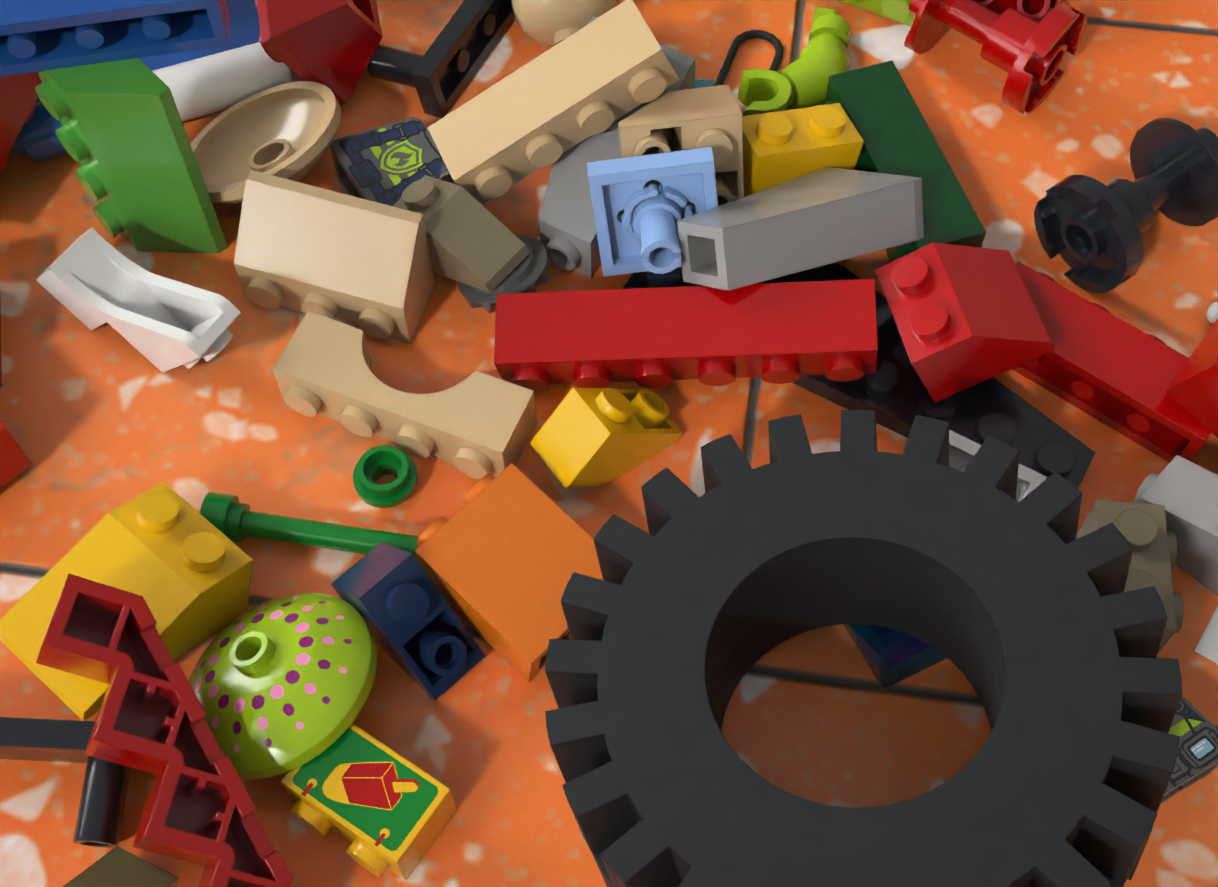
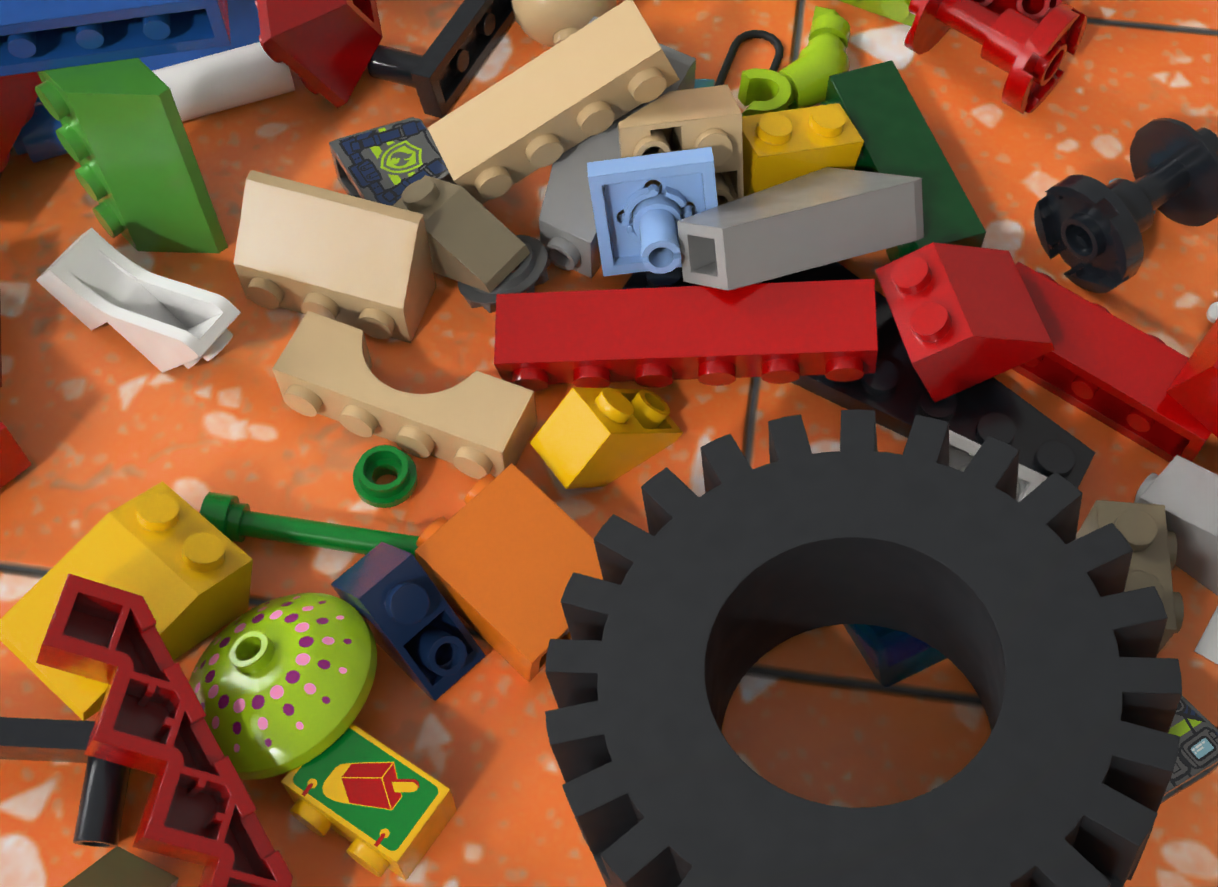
tan dish [190,81,341,204] -> none

